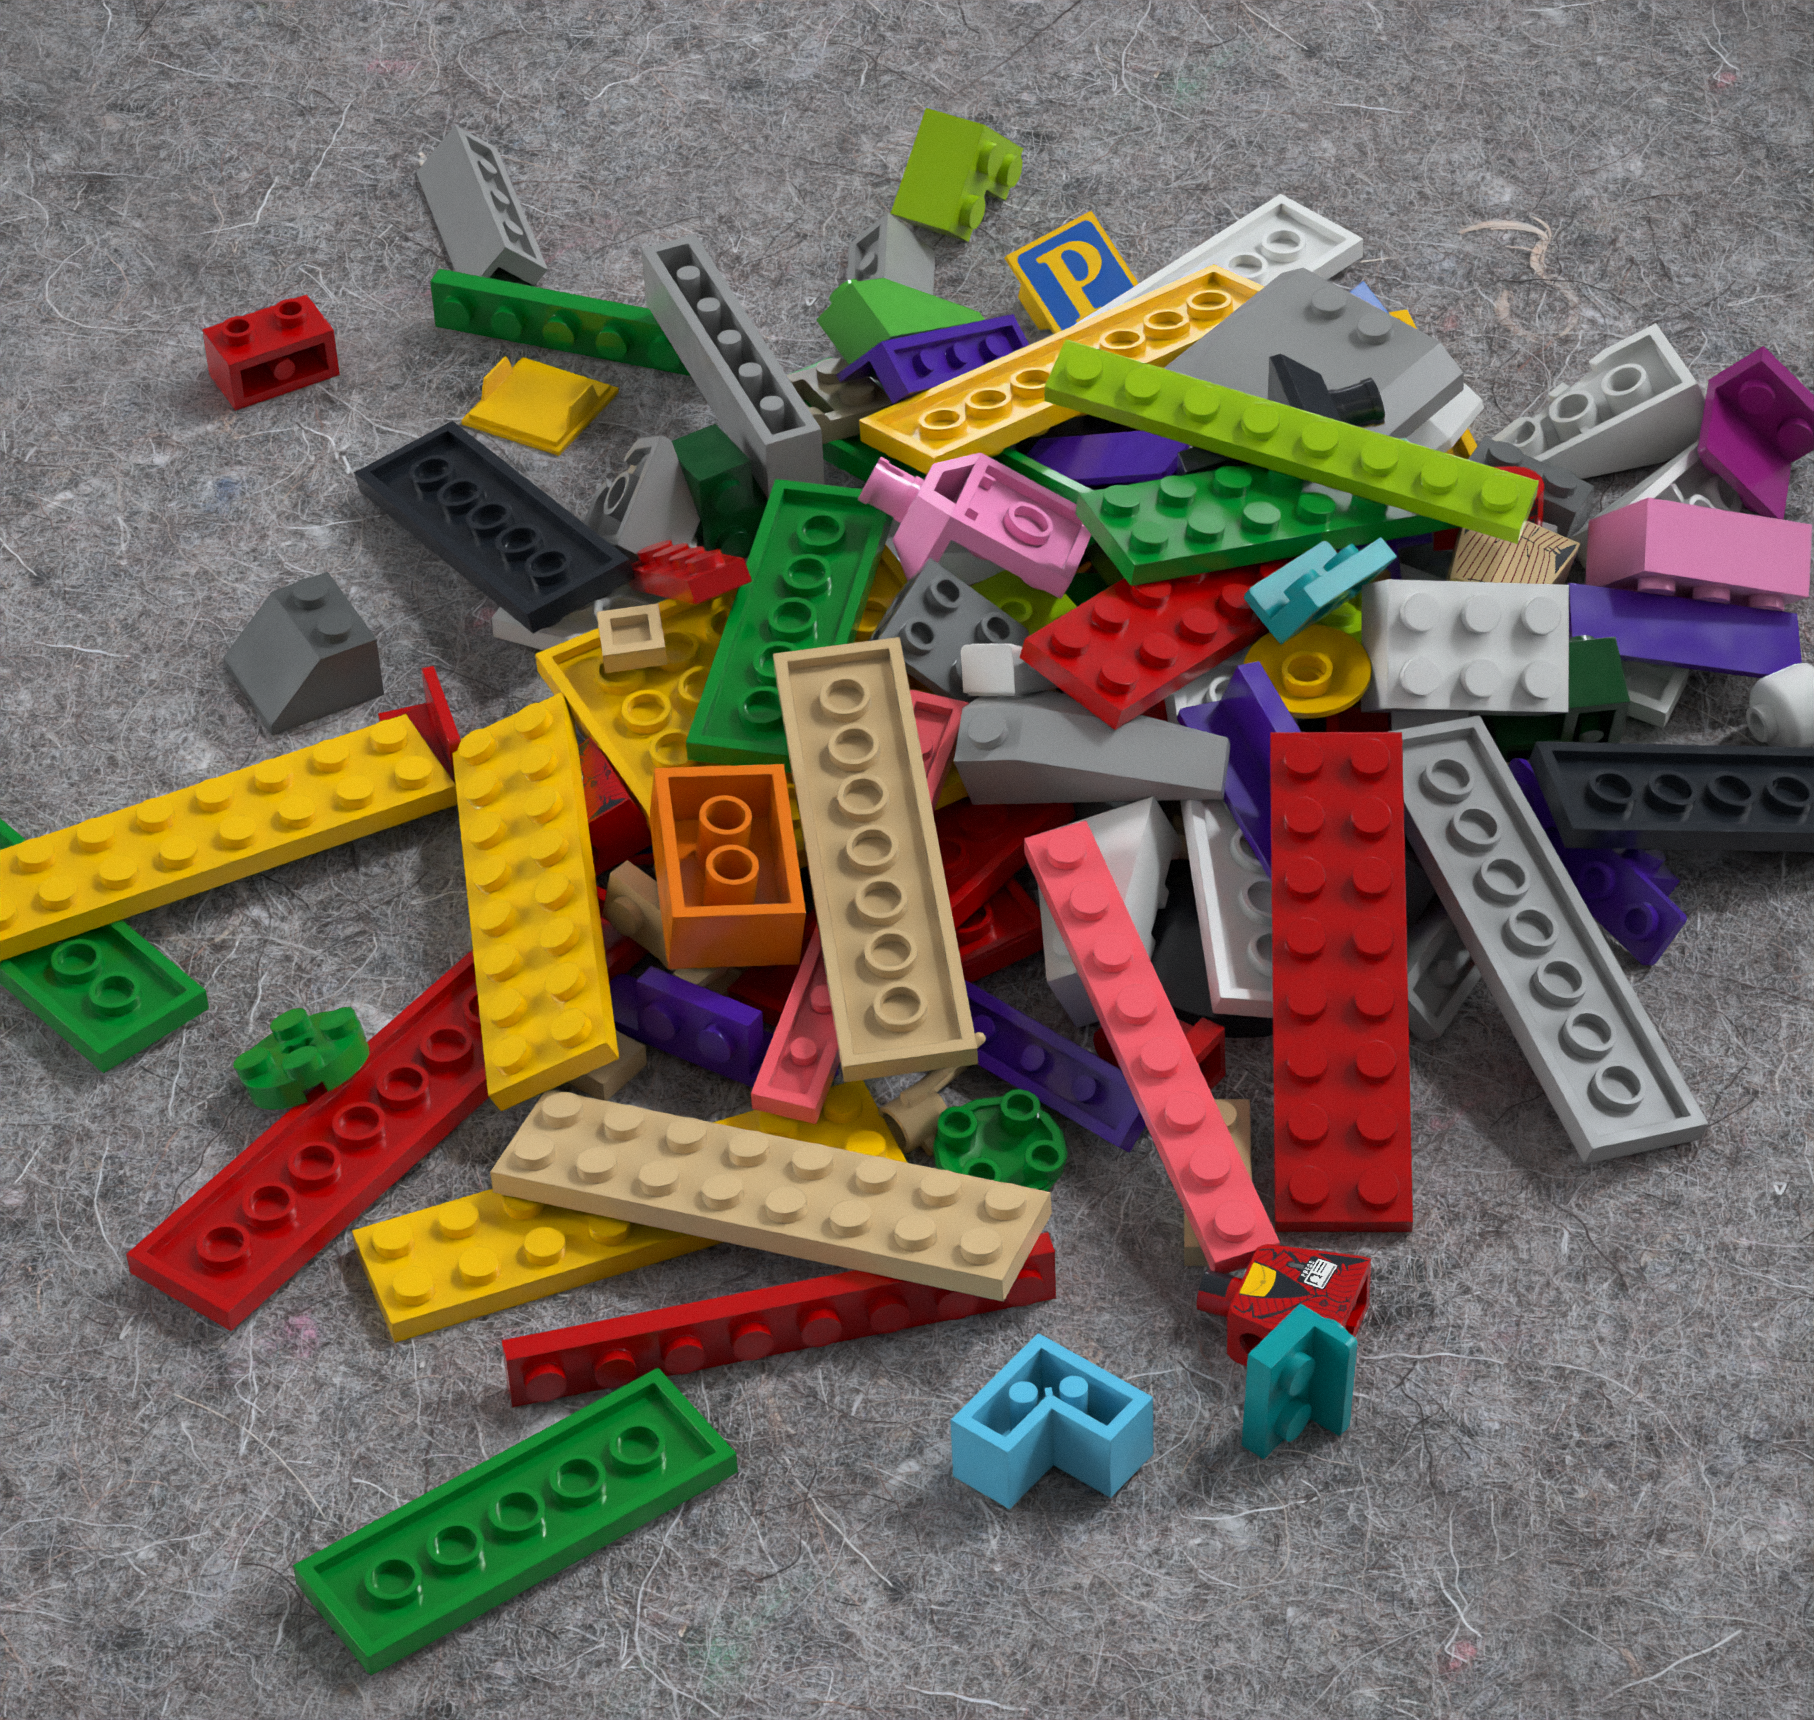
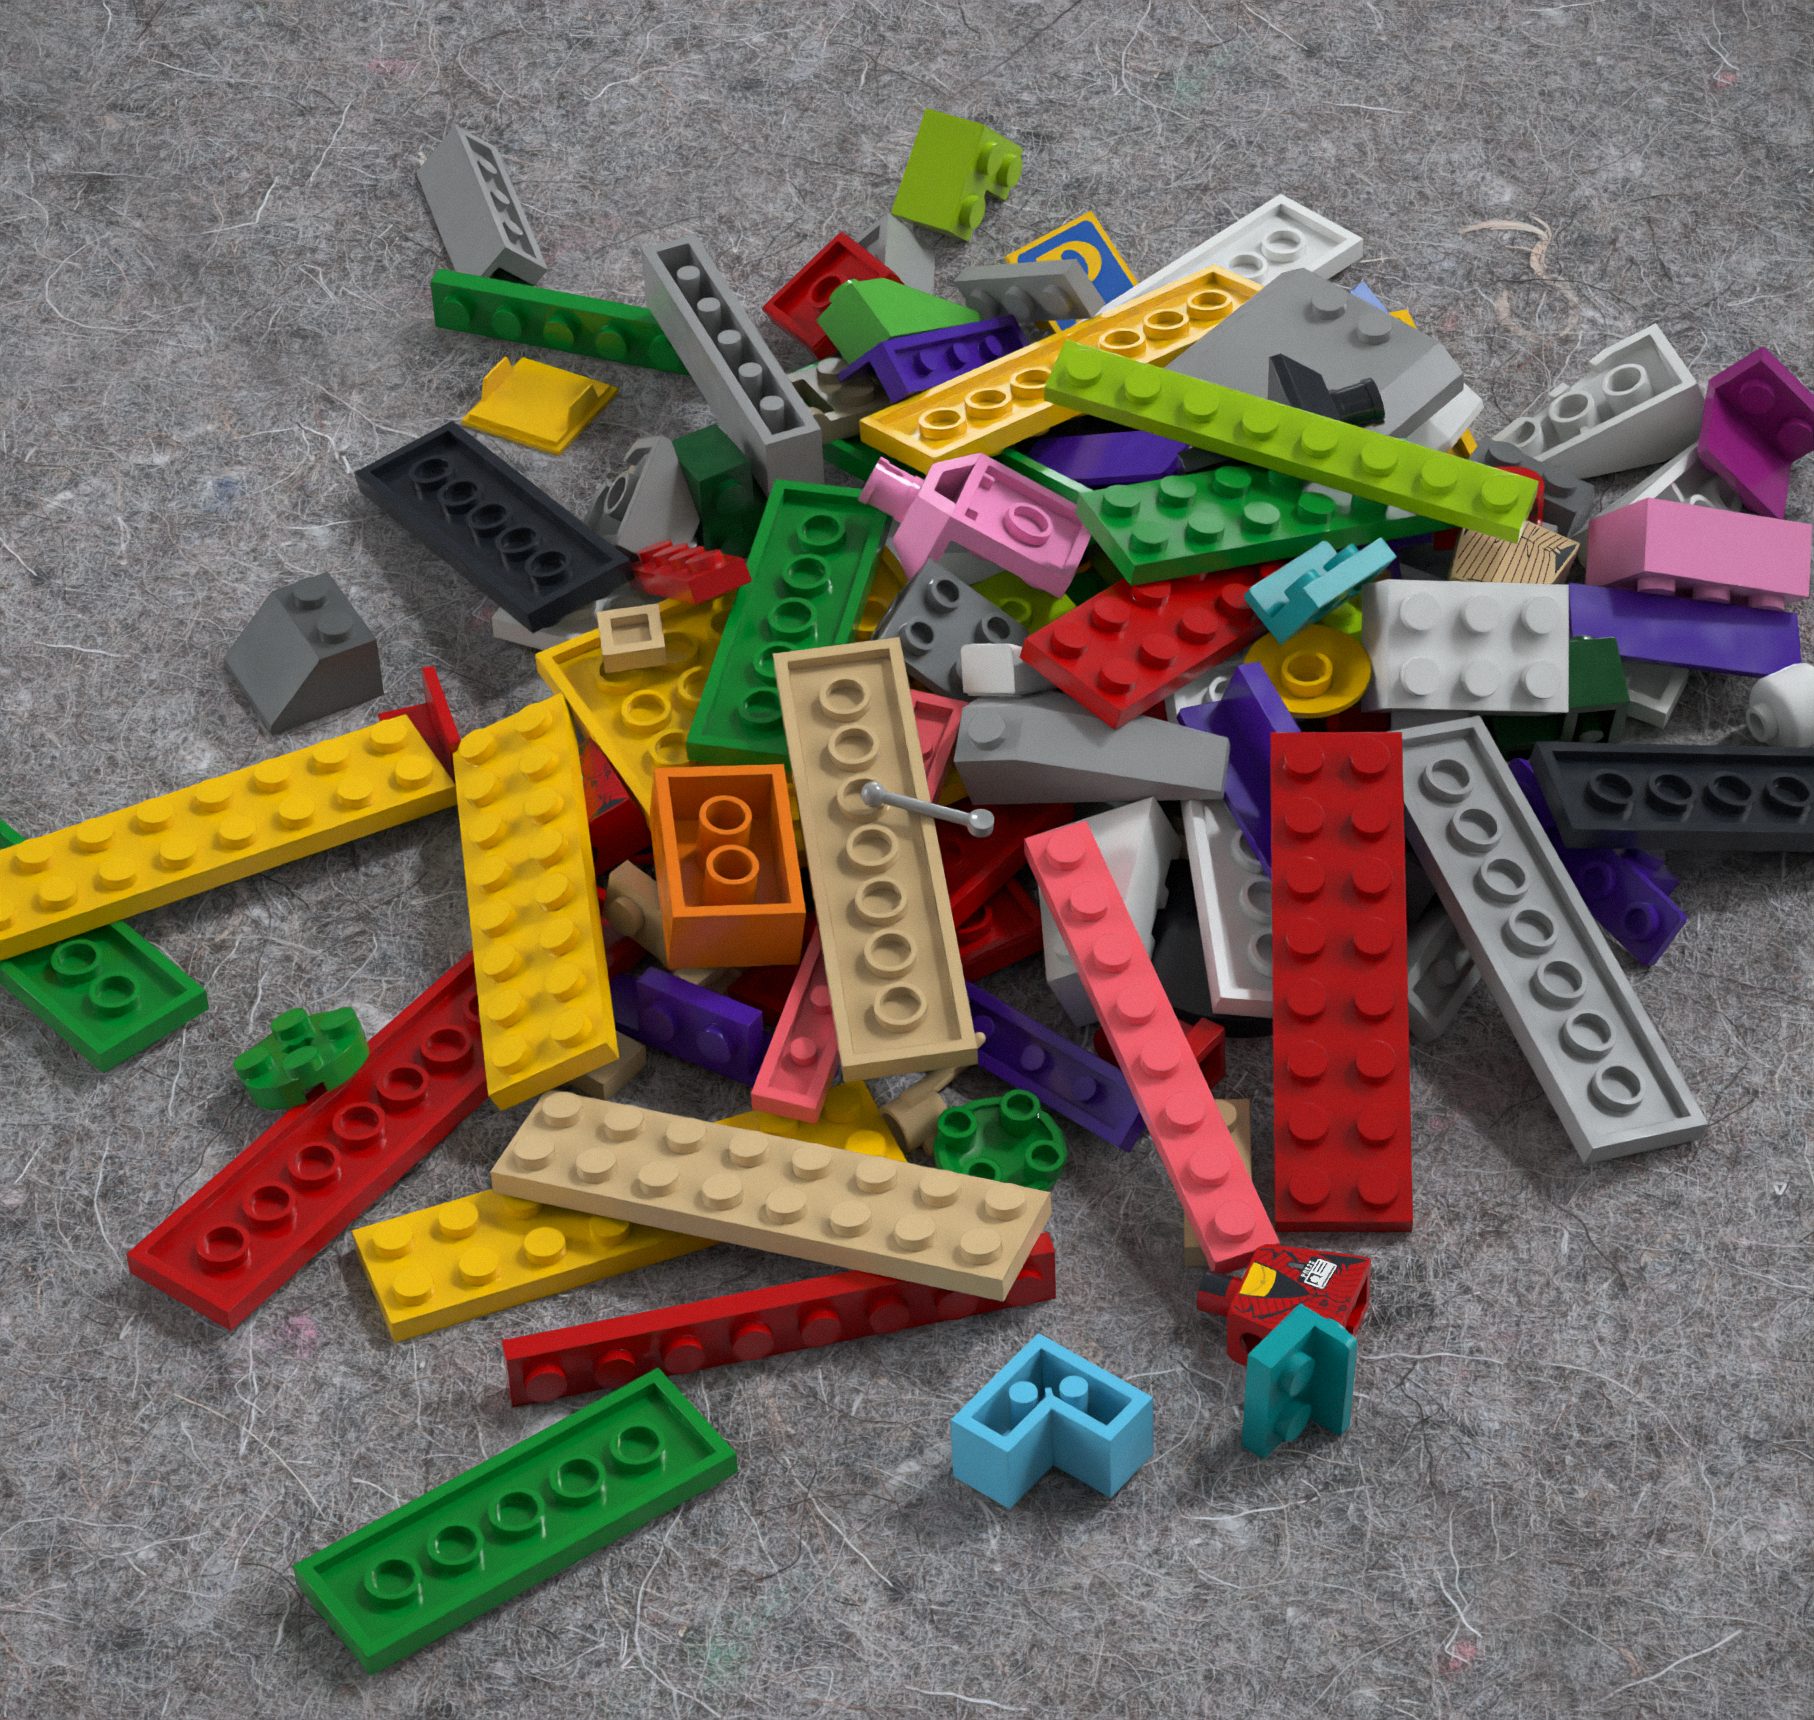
red brick [202,294,340,411] -> none
none -> red plate [761,231,906,361]
none -> light grey hinge [861,782,994,838]
none -> light grey plate [953,259,1105,323]

